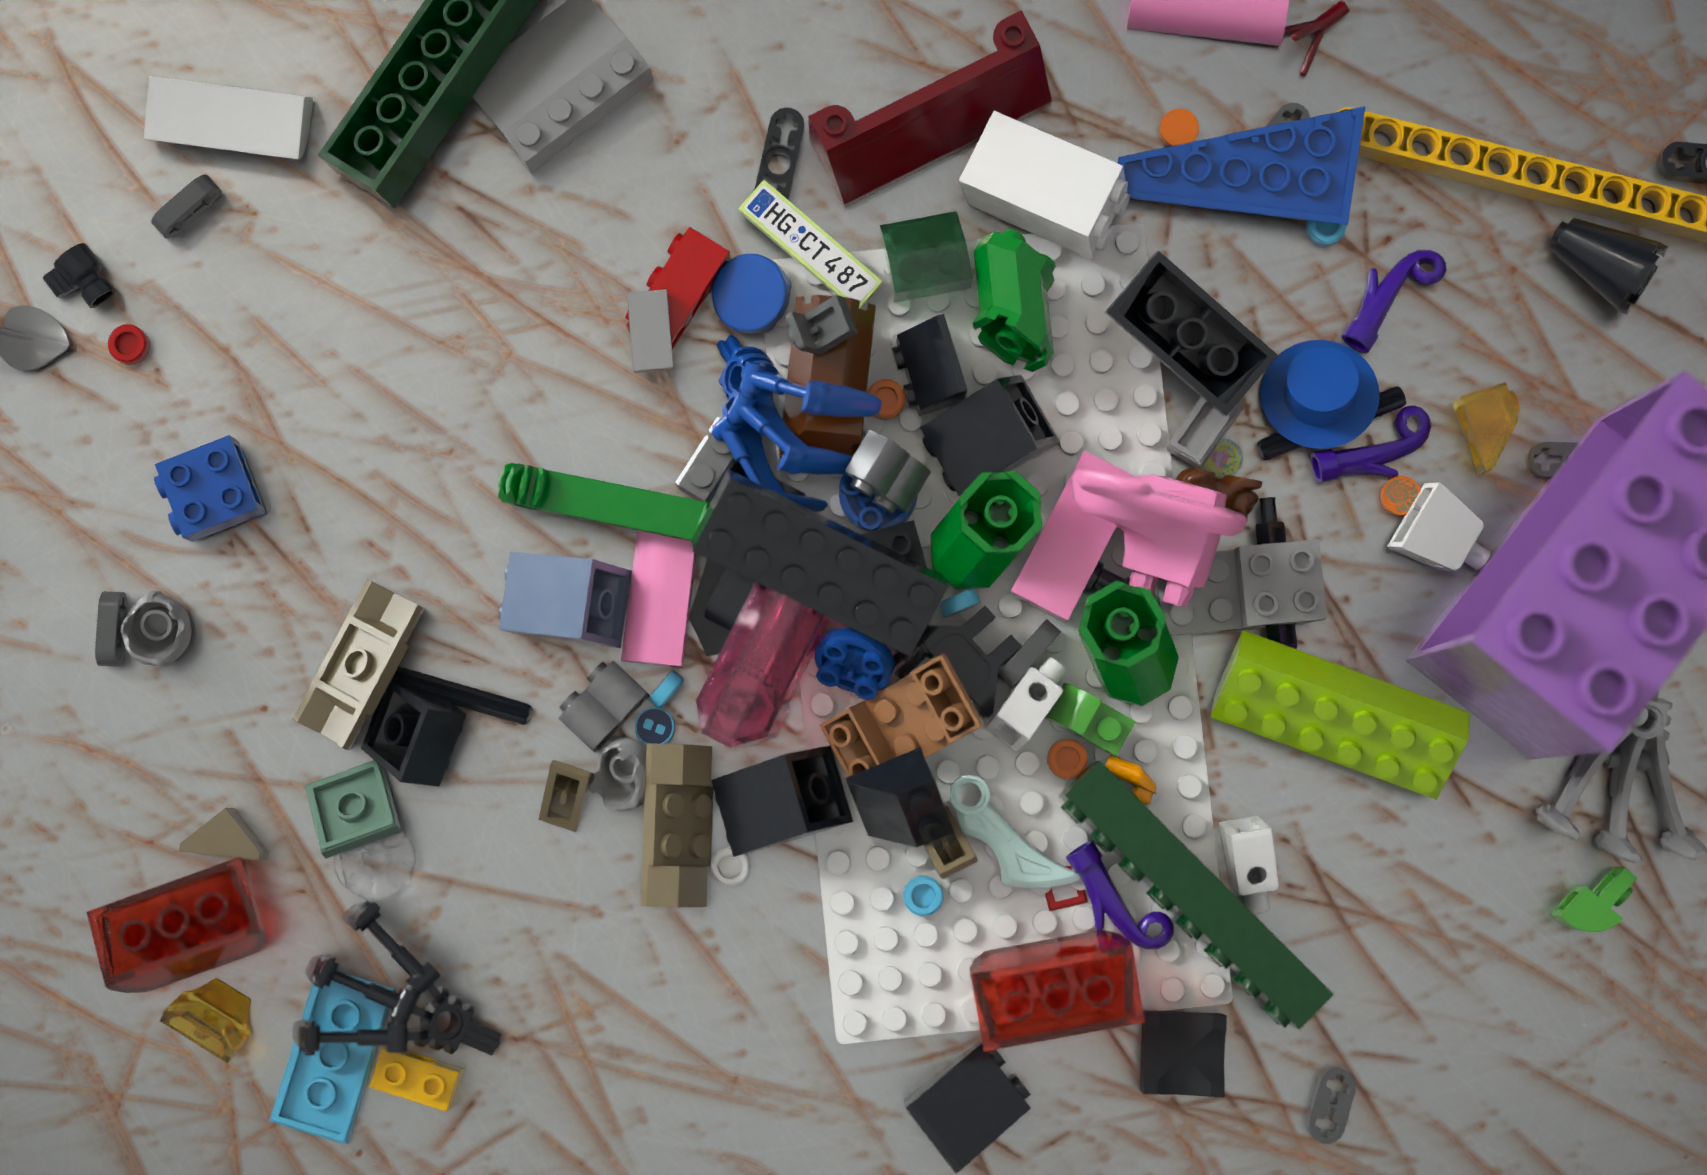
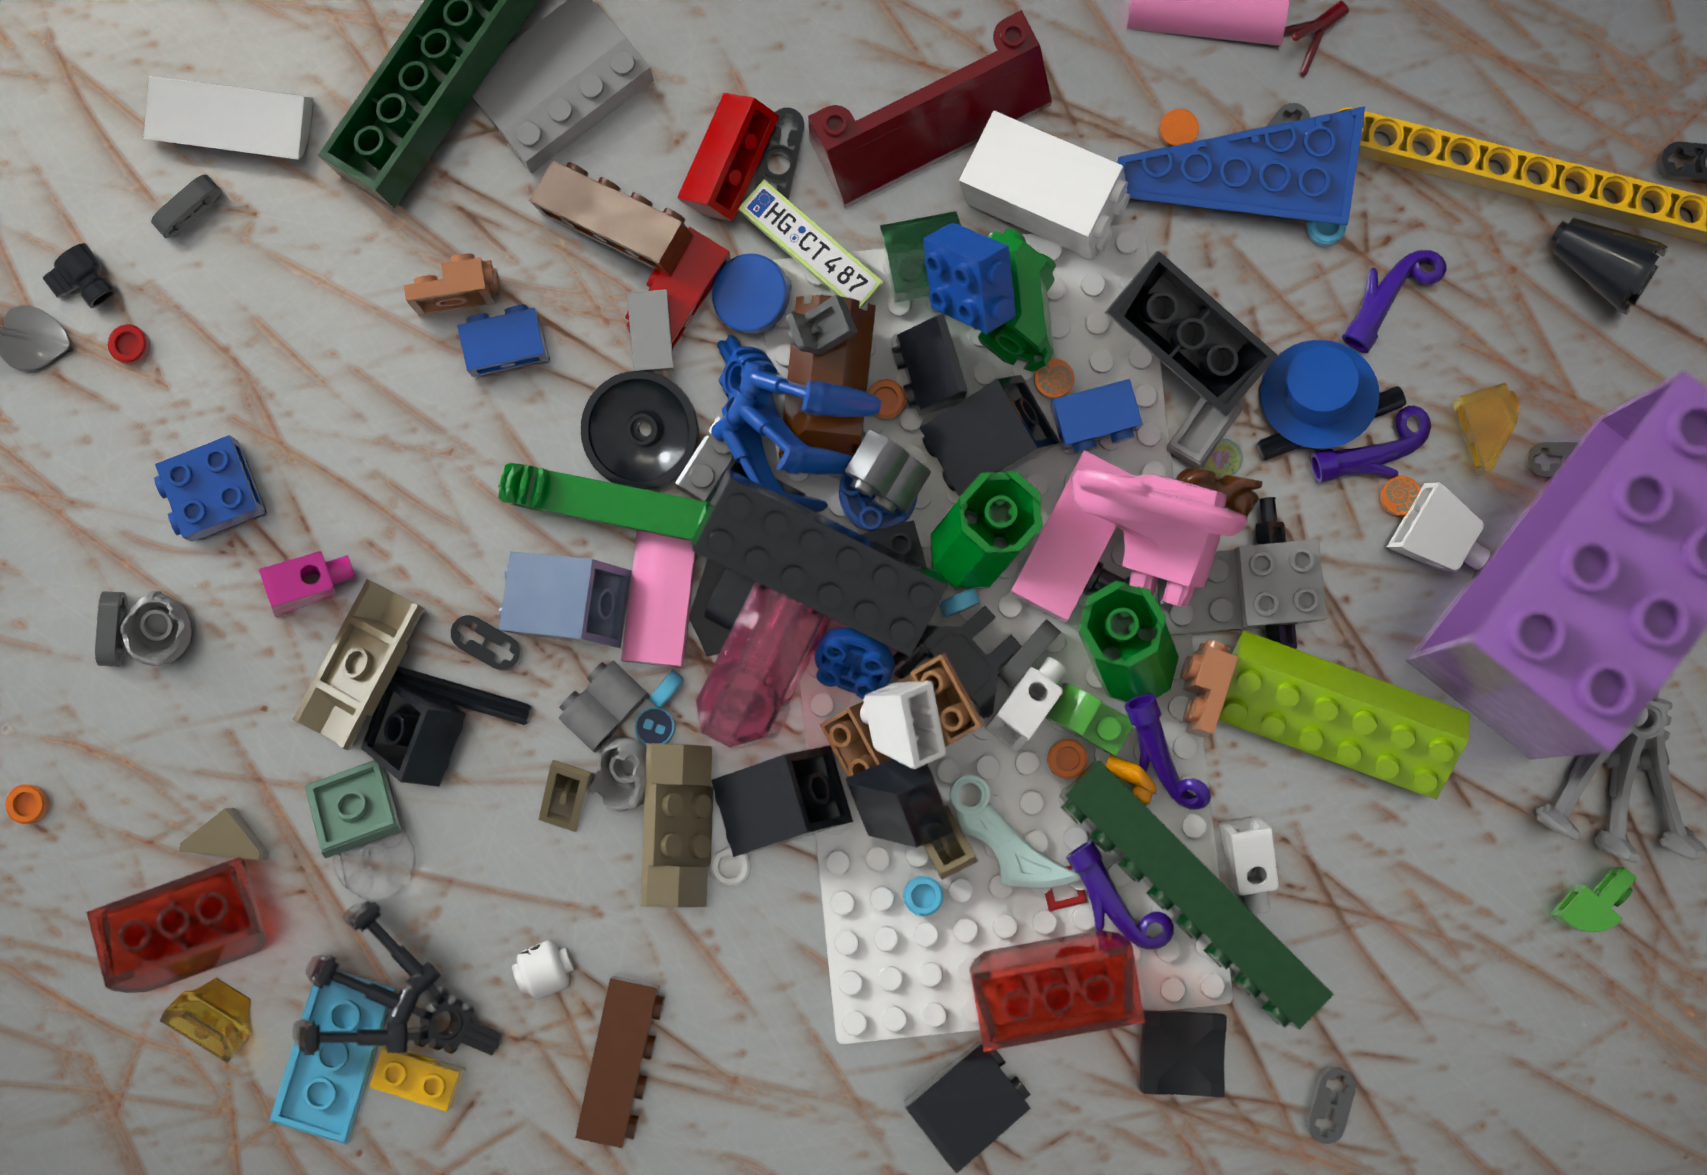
none -> orange tile [5,784,49,824]
none -> dark pink torso [259,551,355,617]
none -> nougat plate [404,254,500,316]
none -> black beam [450,615,522,671]
none -> blue brick [457,305,549,377]
none -> white head [512,940,575,1000]
none -> brick [529,160,693,276]
none -> reddish brown brick [575,976,665,1149]
none -> black dish [581,371,698,489]
none -> red brick [677,93,779,222]
none -> white torso [860,681,946,769]
none -> blue brick [923,222,1016,334]
none -> tile [1034,359,1074,400]
none -> blue brick [1050,379,1143,454]
none -> dark purple plant [1125,694,1211,810]
none -> nougat plate [1180,640,1238,737]

